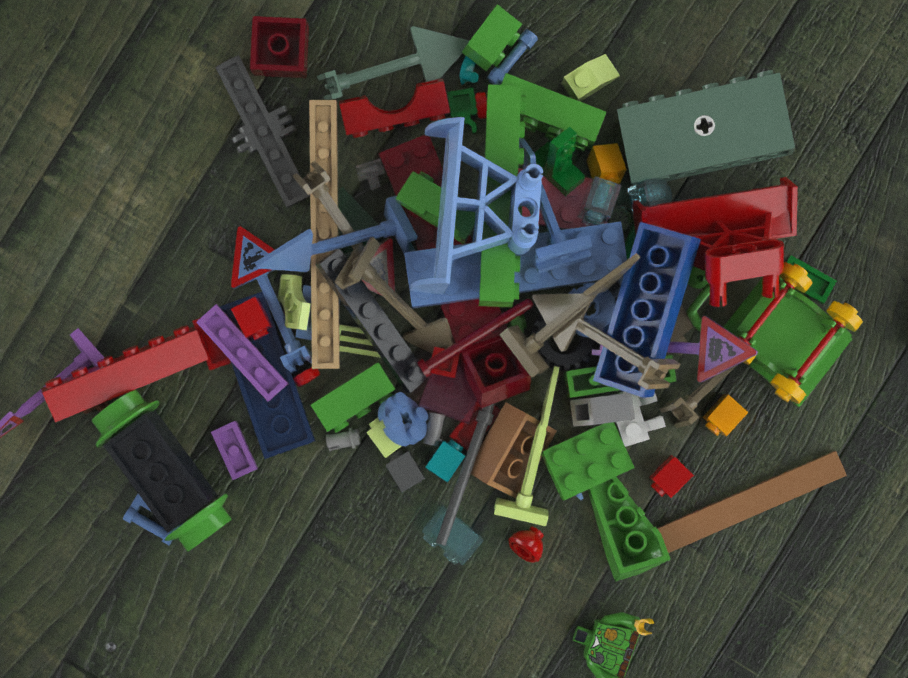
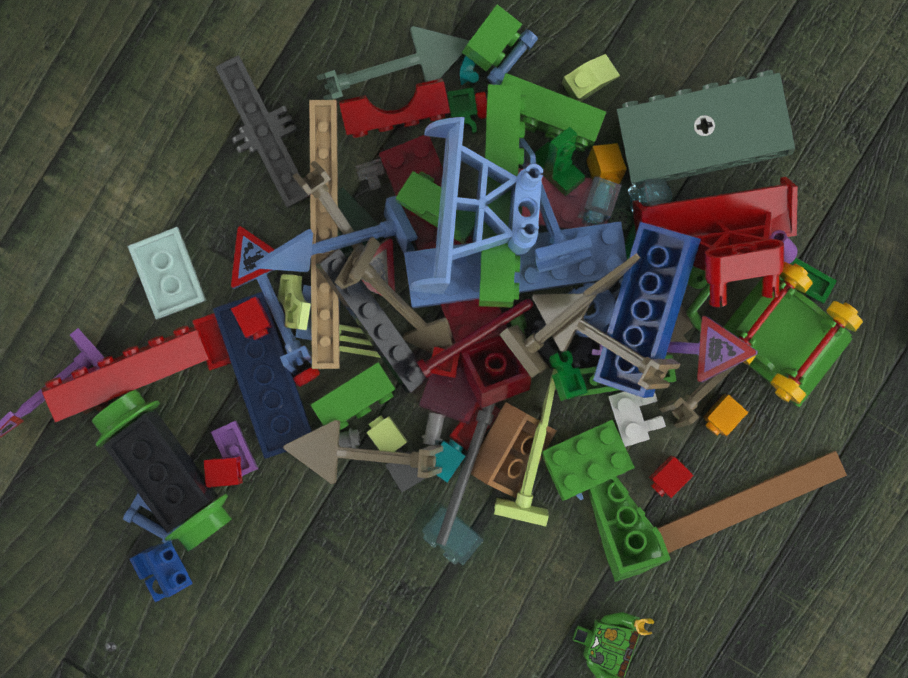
medium lavender plate [196,304,289,401] -> none
dark red brick [250,16,309,78] -> none
medium blue plate [378,392,428,446] -> none
red brick [508,527,544,563] -> none
light grey slope [570,393,635,427] -> none
none -> light aqua tile [128,227,207,320]
none -> blue hips [129,541,193,602]
none -> red panel [204,456,243,487]
none -> dark tan piece [283,420,444,484]
none -> green plate [549,350,588,401]
none -> medium lavender cone [771,230,798,264]

